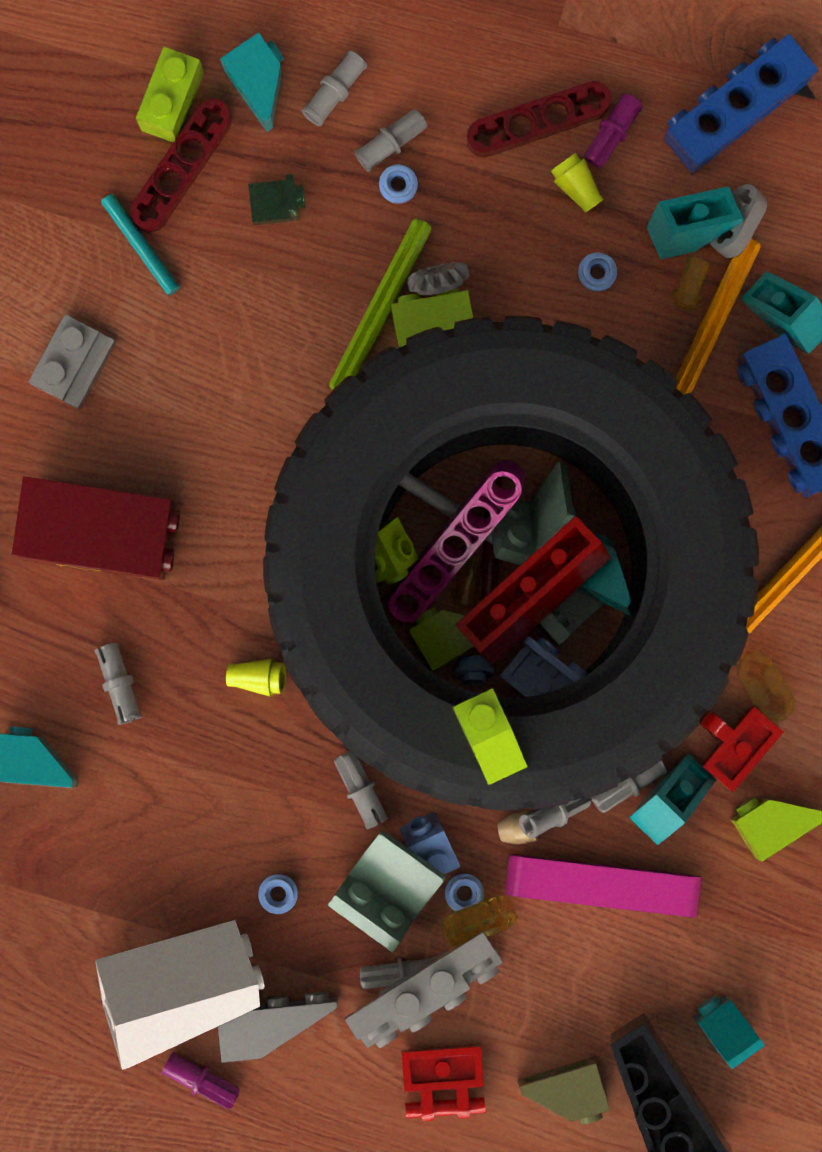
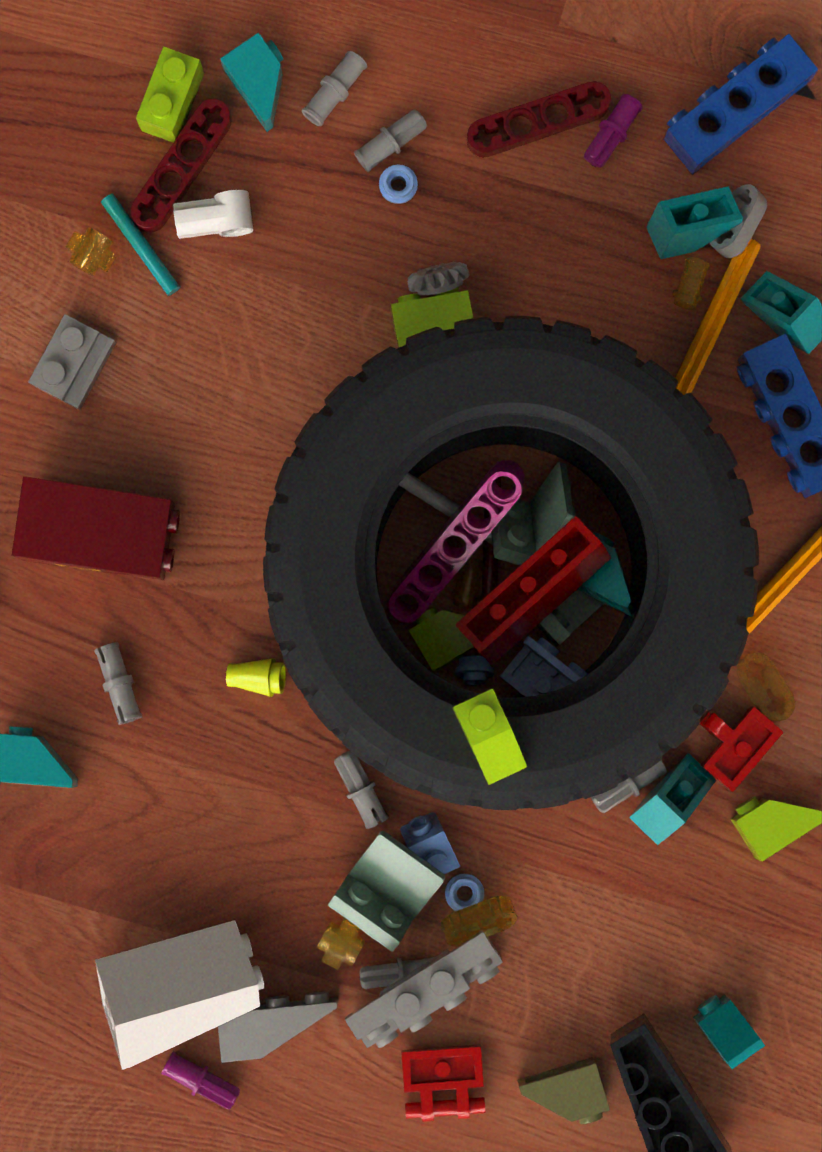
clear green bracket [248,174,305,225] -> none
light blue plate [258,874,298,914] -> none
lime axle [329,218,431,390] -> none
lime brick [375,517,419,585] -> none
tan hose [497,810,538,845] -> none
dark pink beam [505,854,702,917] -> none
light grey axle [519,798,591,839] -> none
neon yellow cone [551,153,604,213] -> none
light blue plate [578,252,617,292] -> none
none -> clear yellow gear [65,227,116,276]
none -> white piece [173,190,253,239]
none -> clear yellow gear [316,918,365,970]

